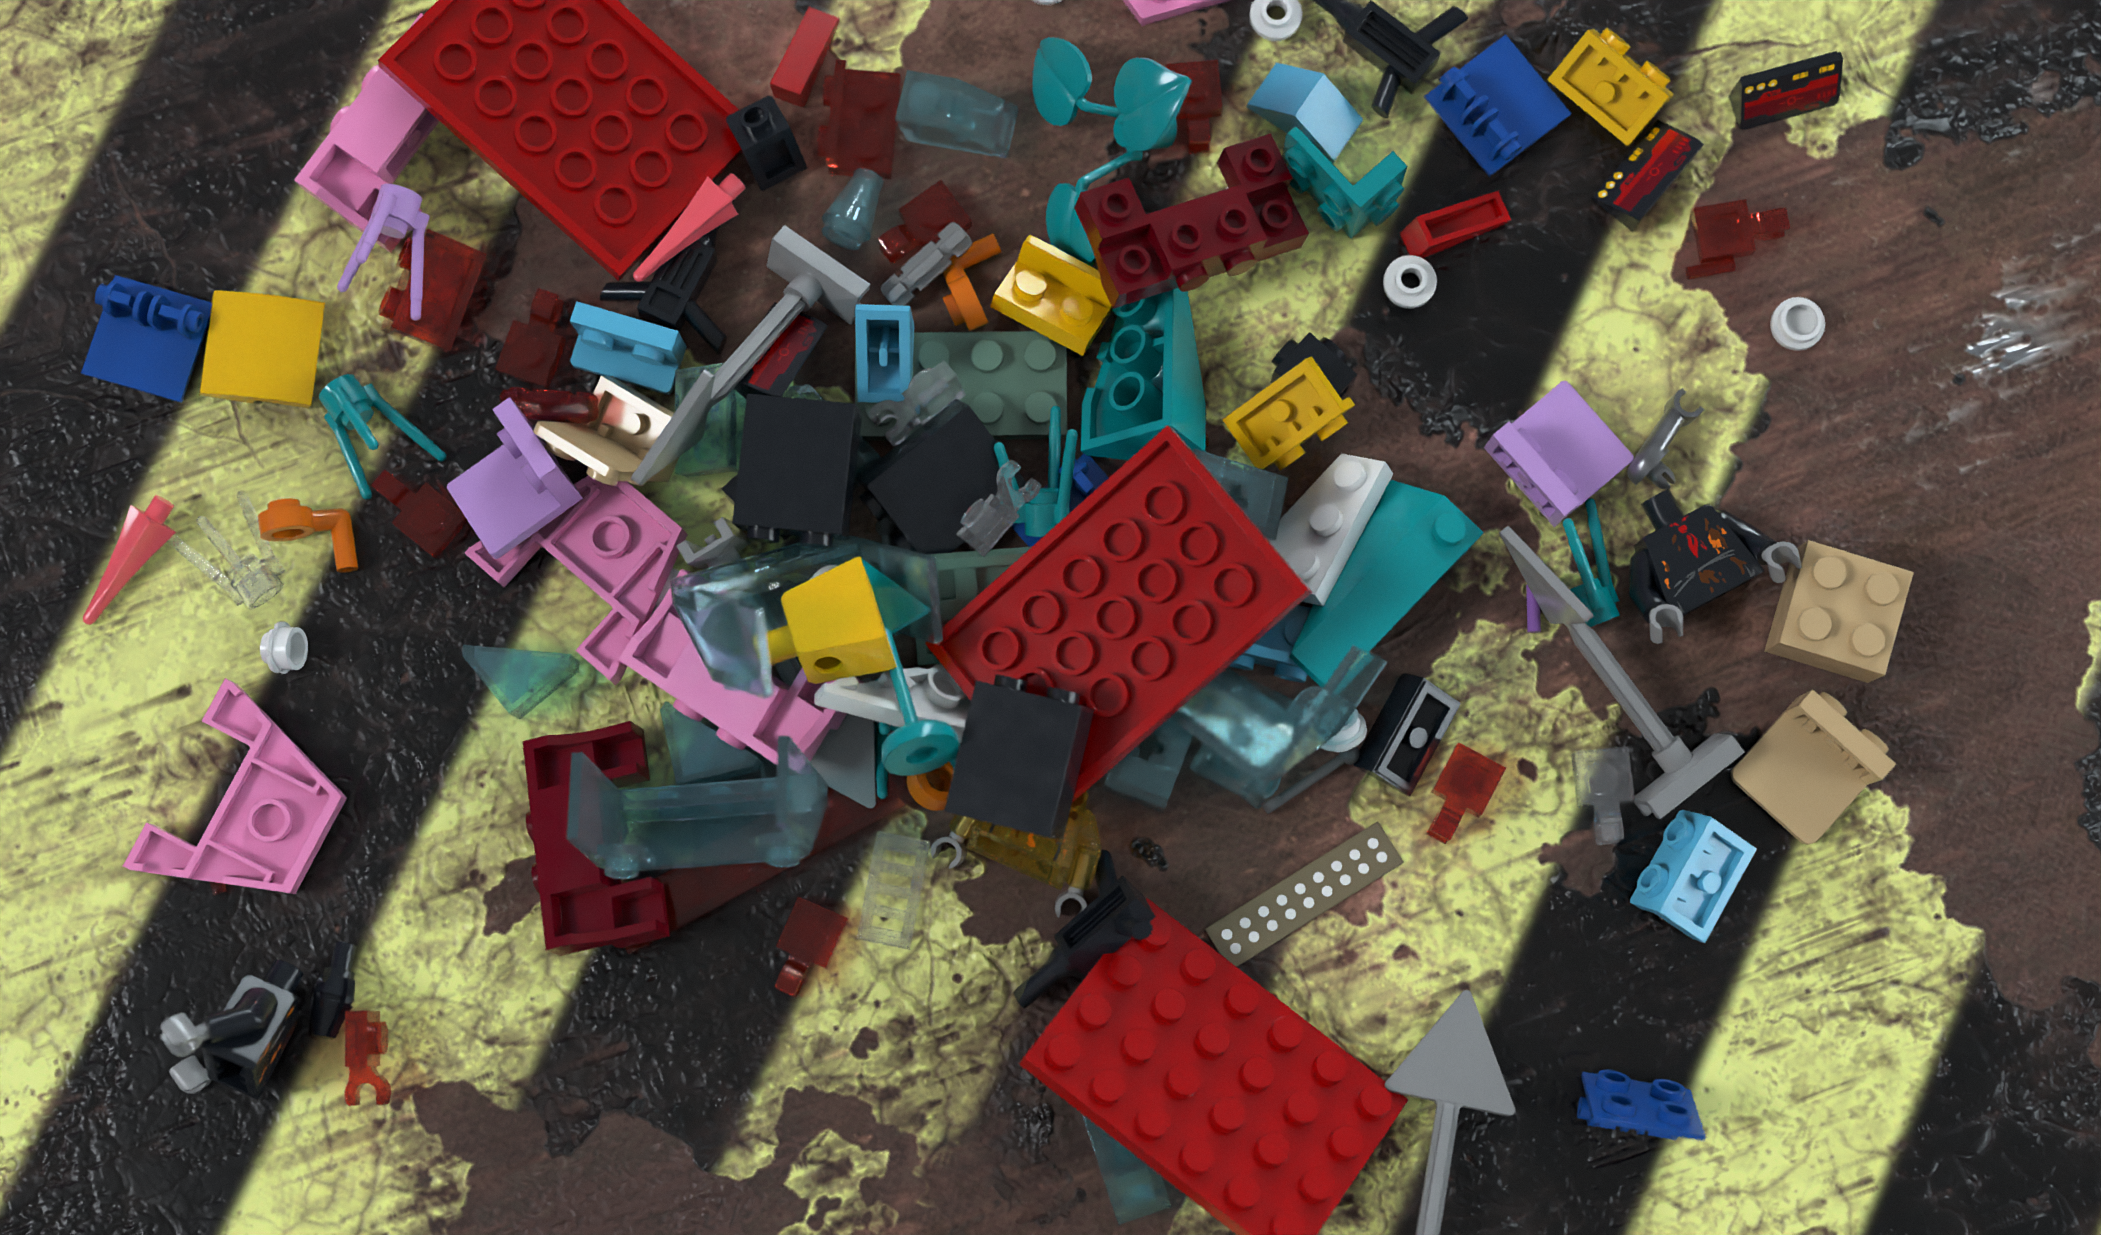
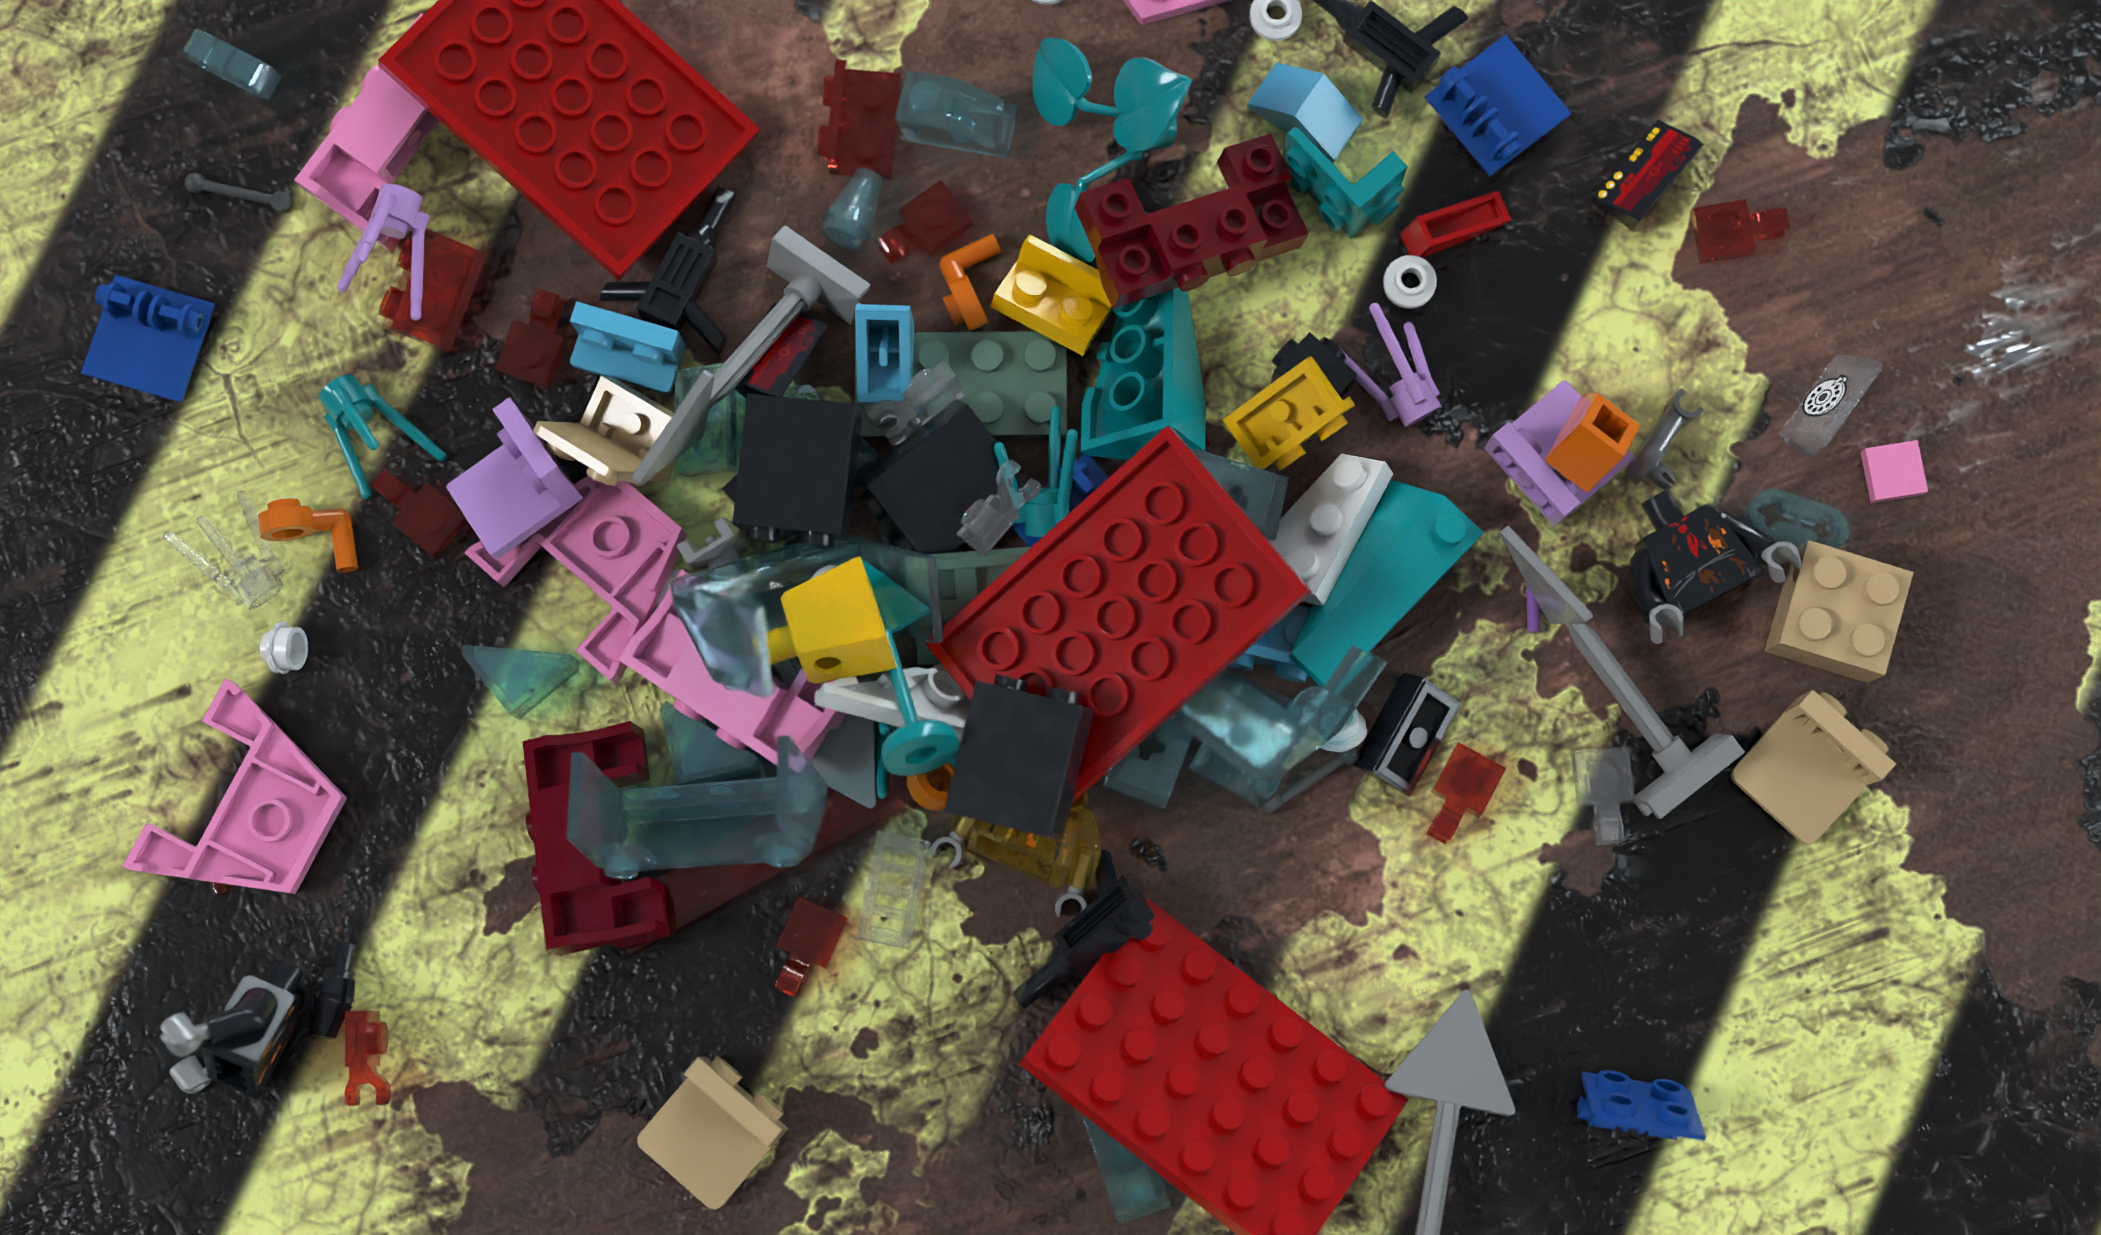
coral piece [83,495,176,625] -> none
yellow slope [199,291,325,409] -> none
clear red axle [499,387,599,424] -> none
coral piece [633,173,745,282] -> none
black bracket [726,96,808,191] -> none
red piece [770,7,840,108] -> none
light grey axle [880,222,973,306] -> none
clear red plate [1166,60,1223,154] -> none
dark tan sticker [1205,821,1404,967] -> none
yellow bracket [1547,28,1674,146] -> none
teal plant [1563,498,1620,627] -> none
medium azure bracket [1630,810,1757,943] -> none
clear red piece [1685,258,1736,280] -> none
slope [1728,51,1843,130] -> none
white plate [1770,297,1825,351] -> none
none -> clear light blue beam [182,29,282,100]
none -> dark grey hinge [185,173,293,213]
none -> tan bracket [637,1056,788,1209]
none -> lavender plant [1340,302,1442,428]
none -> orange slope [1544,392,1641,493]
none -> clear light blue beam [1744,489,1849,549]
none -> clear slope [1779,354,1883,459]
none -> bright pink tile [1860,440,1928,503]

